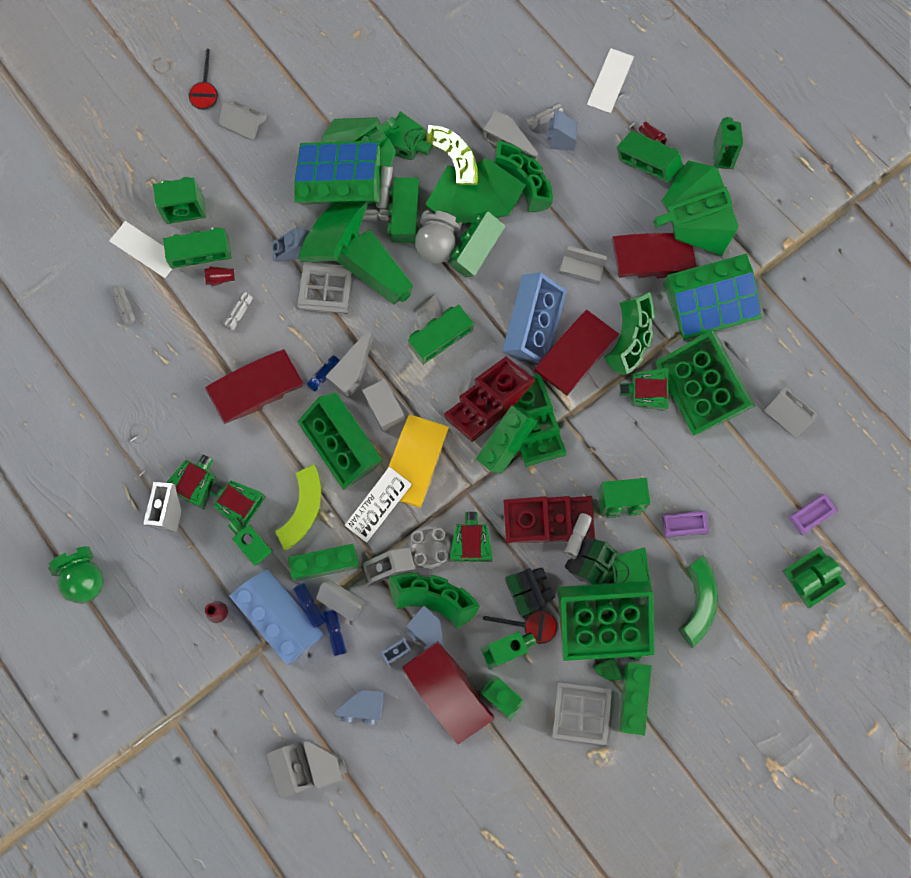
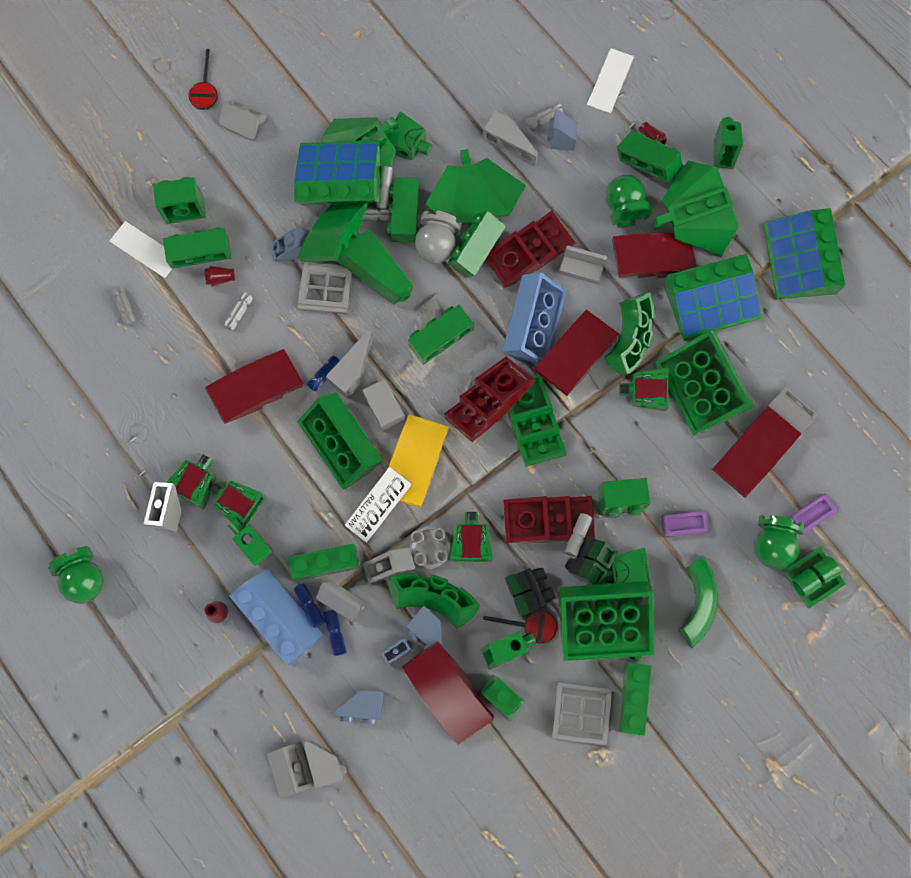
lime tile [275,464,322,551] -> none
tile [426,126,478,185] -> none
green brick [476,405,538,474] -> none
green brick [493,141,553,212] -> none
green tile [593,658,623,681] -> none
none -> dark red slope [485,210,576,288]
none -> green tile [605,175,653,228]
none -> dark red slope [711,406,801,498]
none -> green tile [754,515,804,569]
none -> slope [763,208,845,300]

